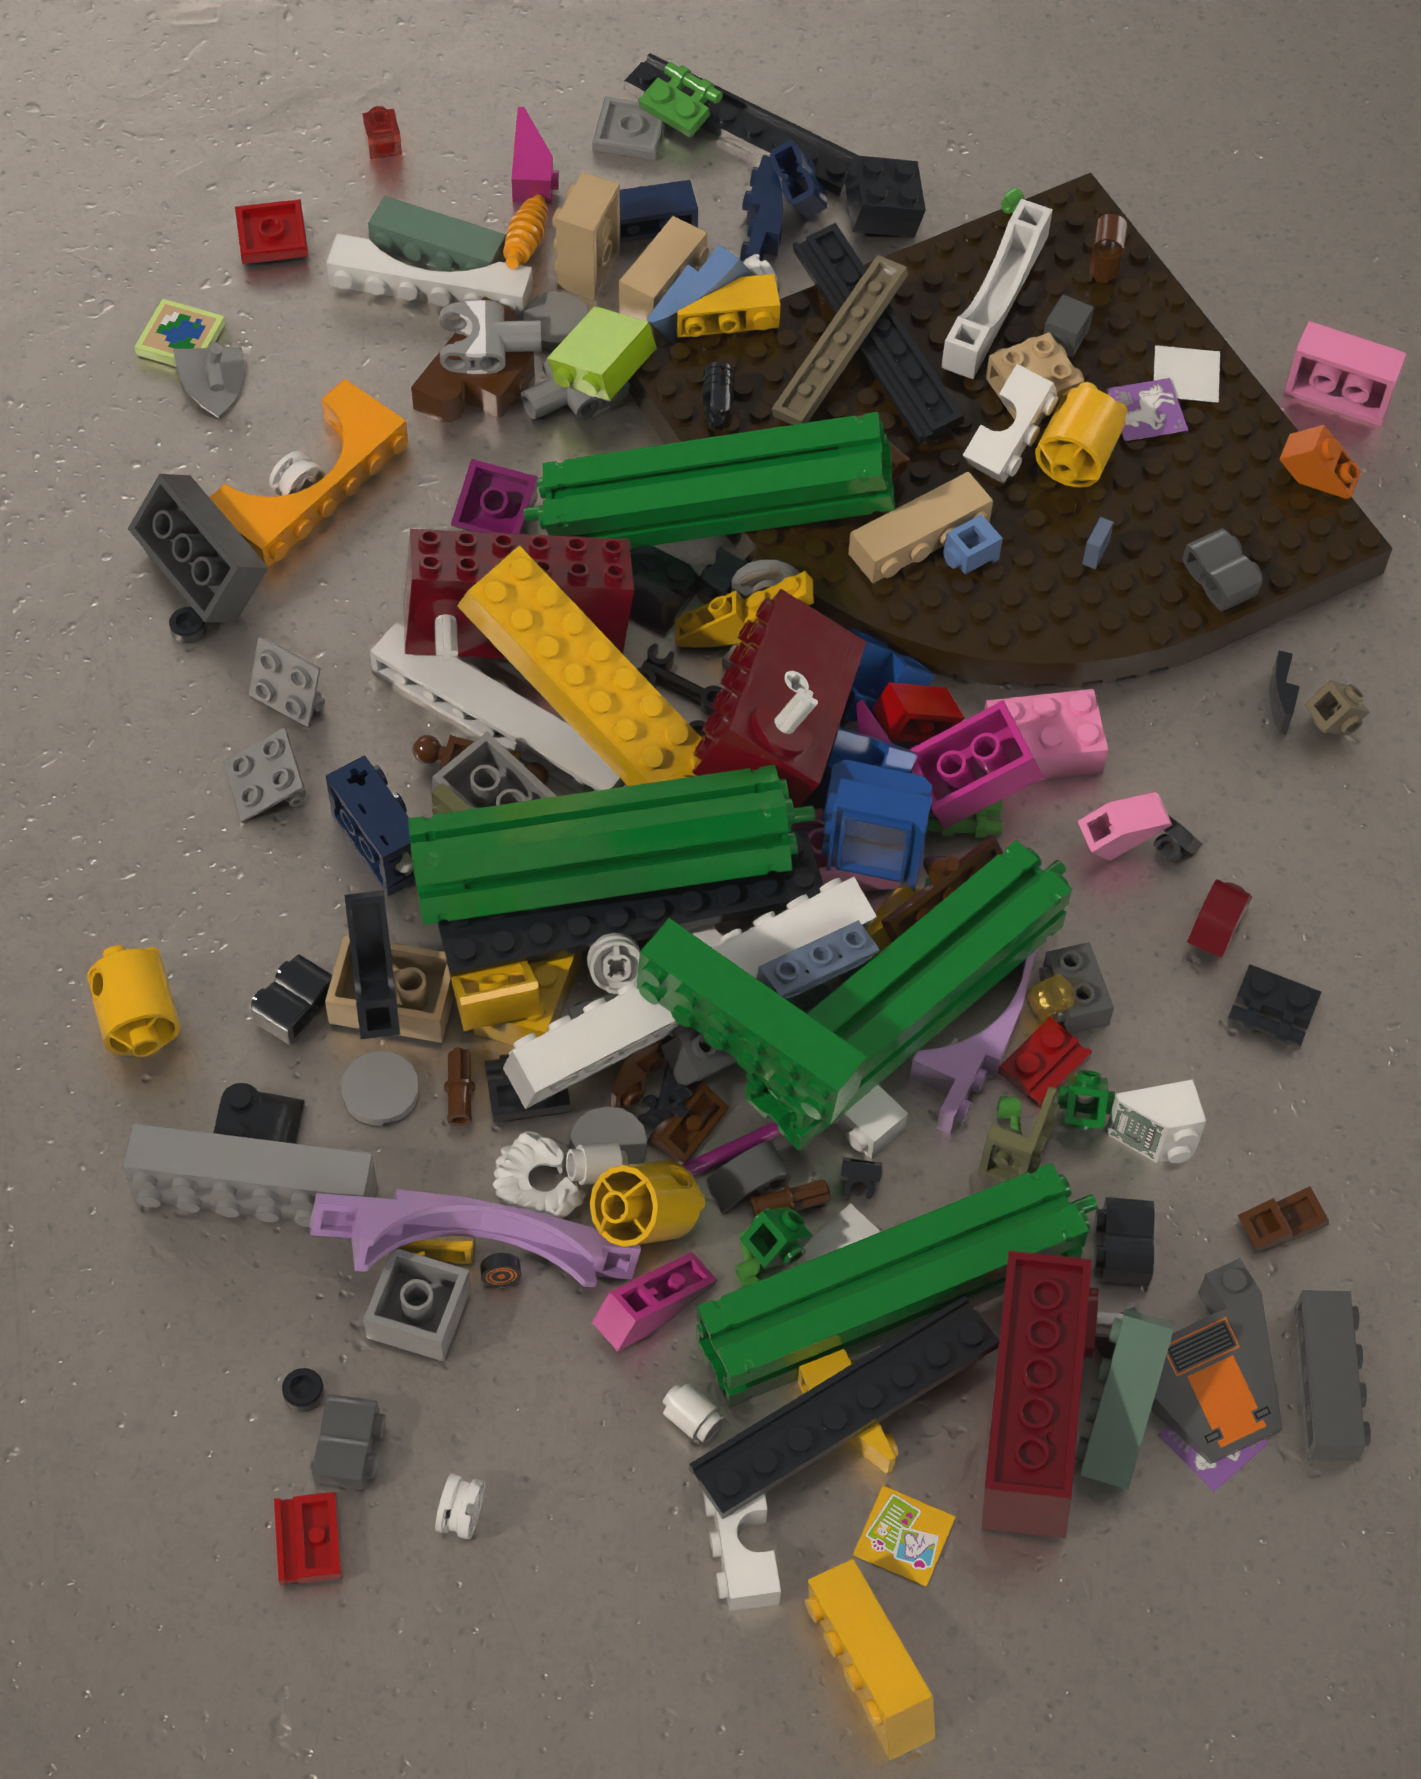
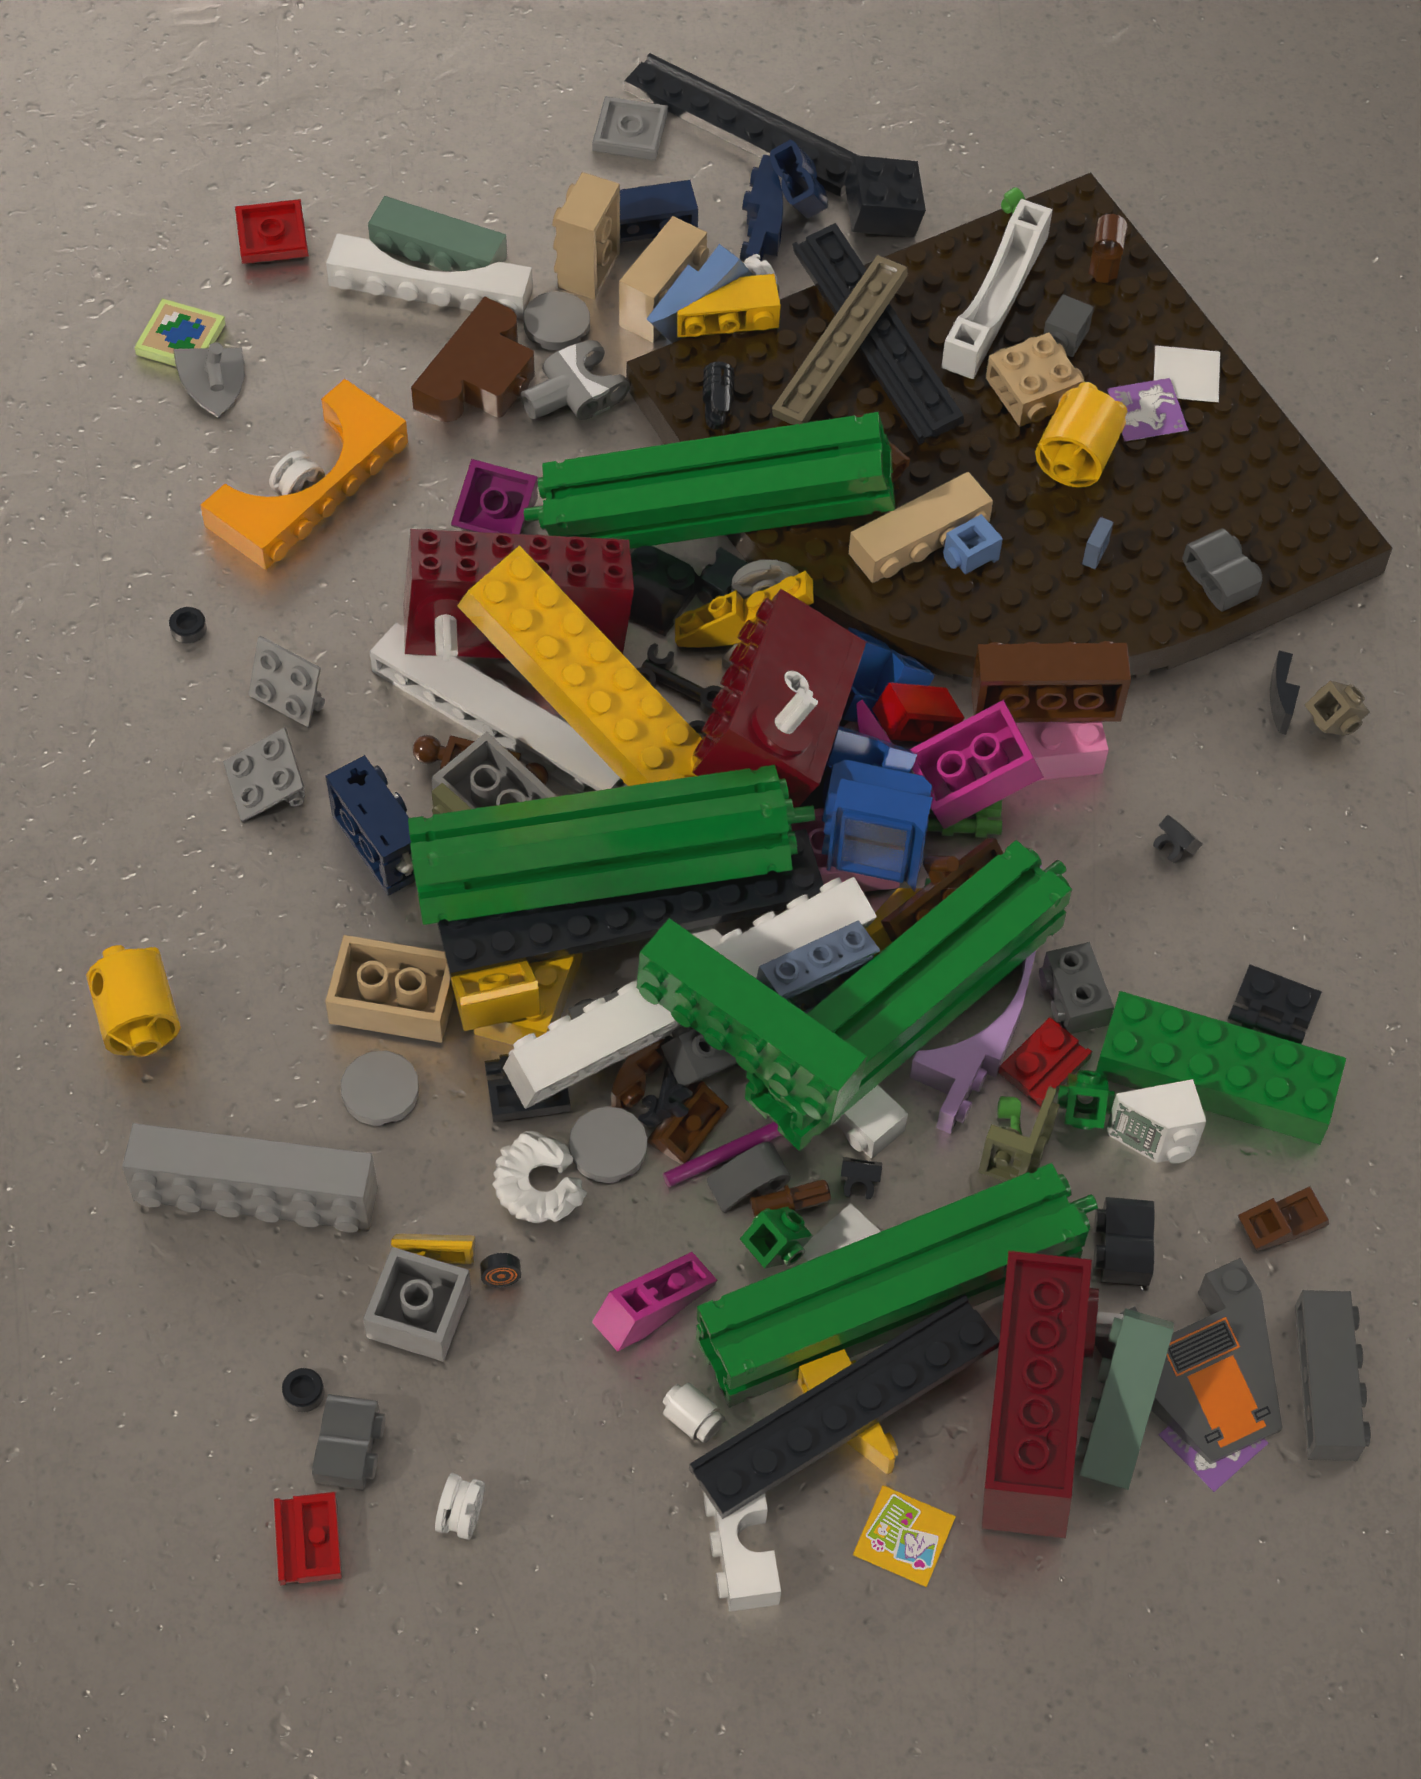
dark grey brick [128,474,269,622] -> none
black slope [213,1083,305,1144] -> none
black brick [251,954,332,1045] -> none
lavender slope [310,1189,641,1287] -> none
black arch [344,890,400,1039] -> none
clear red brick [362,106,402,160] -> none
light grey connector [440,300,541,374] -> none
reddish brown axle [444,1047,475,1126] -> none
light orange piece [503,194,548,269] -> none
dark pink slope [511,107,559,204] -> none
lime brick [547,306,657,401] -> none
white brick [566,1143,628,1185] -> none
white wheel [587,933,640,994] -> none
yellow cylinder [590,1160,705,1247] -> none
bright green plate [638,62,723,138] -> none
bright green hand [735,1231,761,1287] -> none
yellow wedge [805,1559,936,1761] -> none
white arch [963,364,1058,484] -> none
clear yellow hair [1025,974,1075,1021] -> none
bright pink slope [1077,792,1173,861] -> none
dark red brick [1187,879,1253,958] -> none
orange slope [1279,425,1362,499] -> none
bright pink brick [1284,321,1407,426] -> none
none -> reddish brown brick [971,641,1131,723]
none -> green brick [1095,991,1346,1145]

